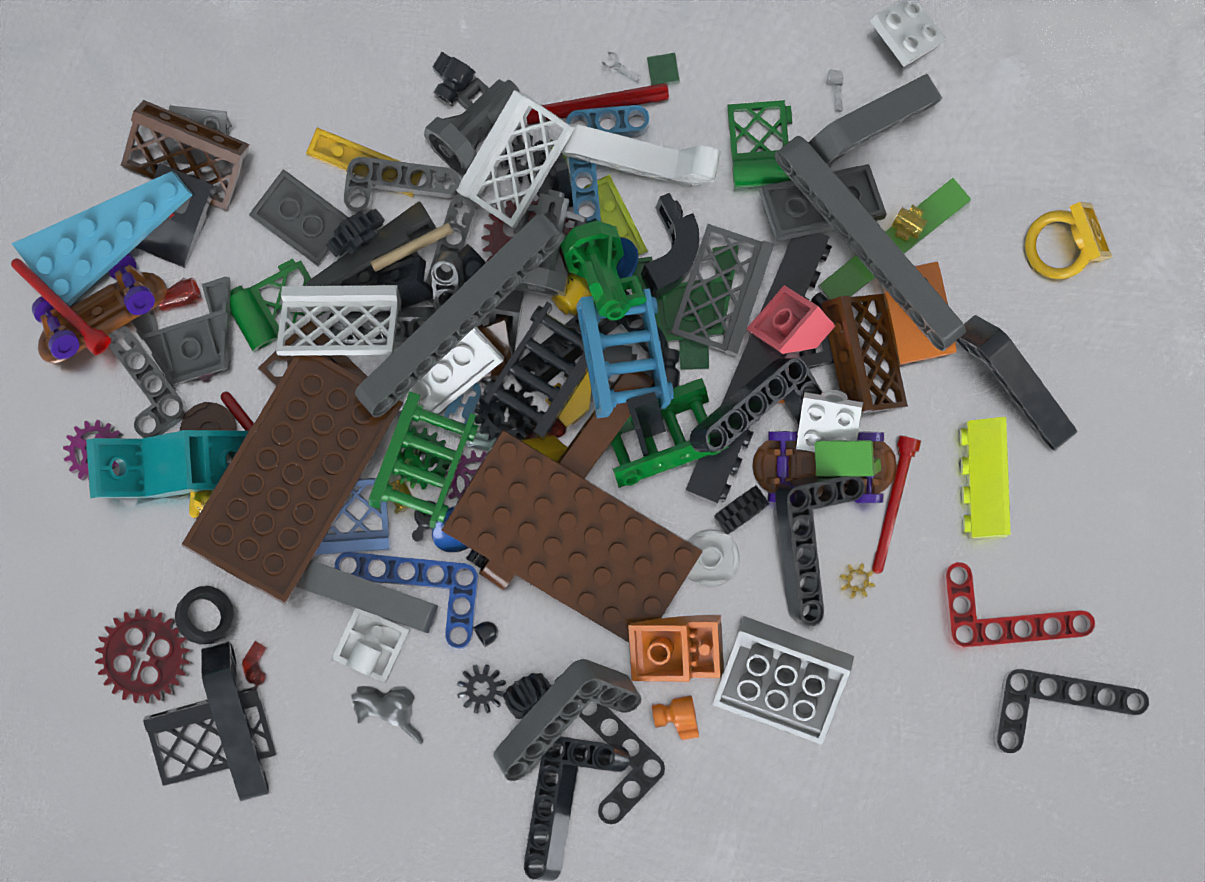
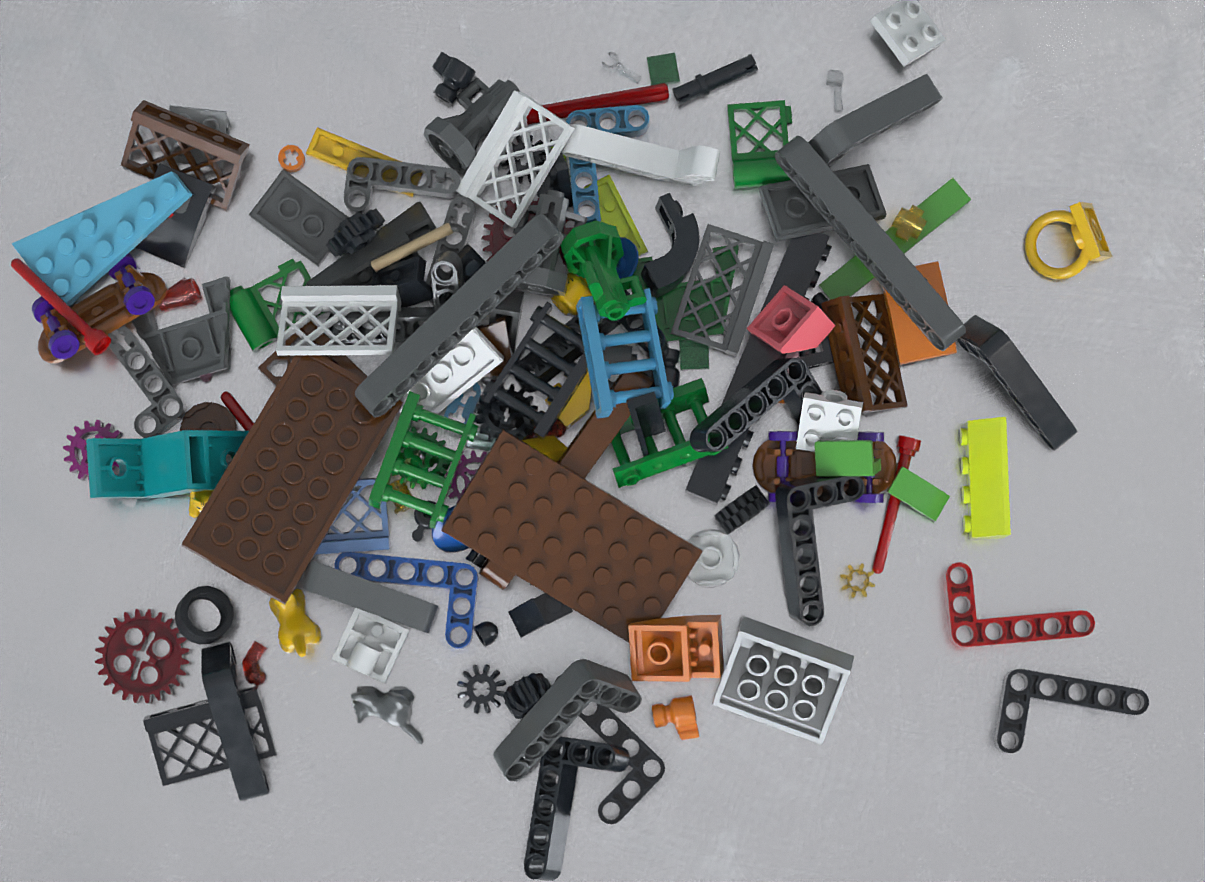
none -> yellow animal [269,588,321,657]
none -> orange bush [278,145,305,173]
none -> black slope [508,593,573,638]
none -> black pin [672,54,758,105]
none -> bright green slope [887,466,950,522]

